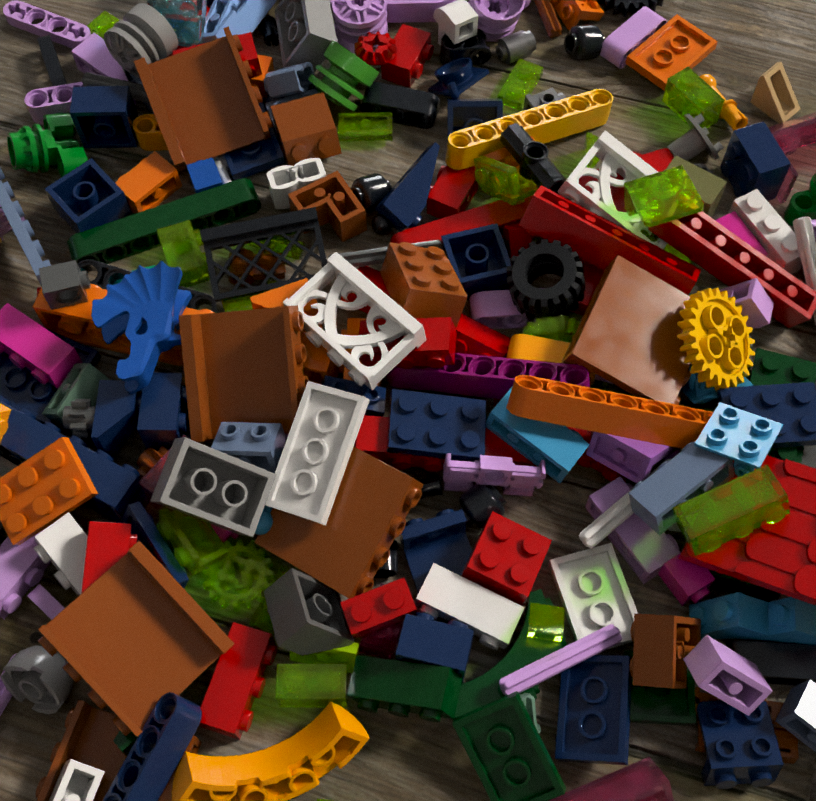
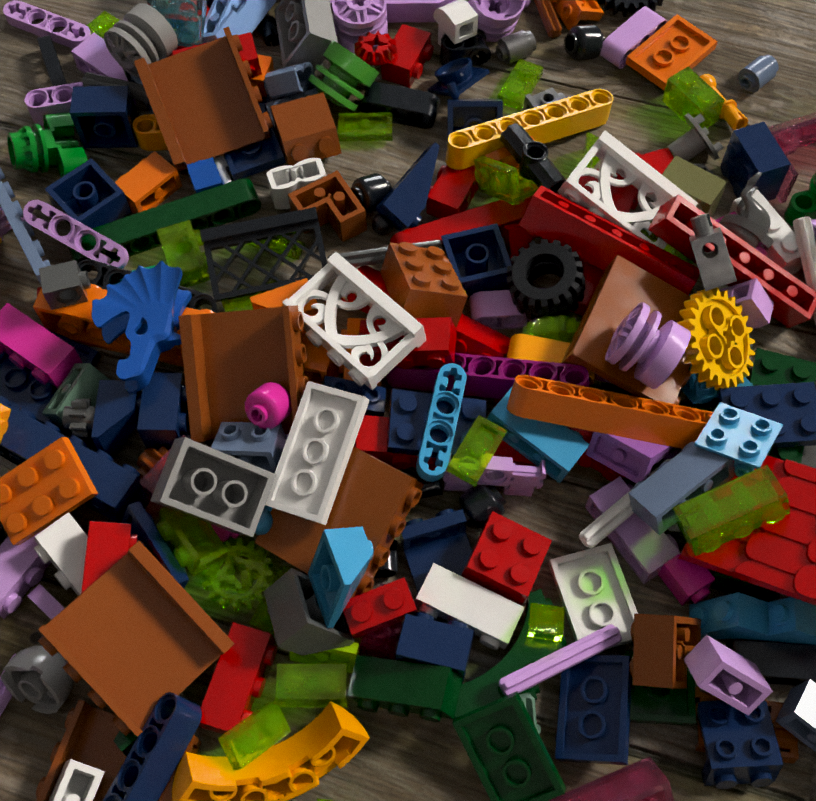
dark orange piece [228,248,286,287] -> none
clear neon green bracket [624,165,704,227] -> none
tan slope [750,62,800,124] -> none
none -> lavender beam [23,200,129,269]
none -> clear neon green plate [218,701,291,770]
none -> dark pink head [245,382,292,430]
none -> dark azure slope [308,526,374,628]
none -> dark azure beam [416,363,467,482]
none -> clear neon green plate [446,415,508,487]
none -> lavender wheel [605,302,691,389]
none -> flat silver torso [689,213,737,291]
none -> dark grey hair [719,172,774,250]
none -> sand blue brick [738,55,779,92]

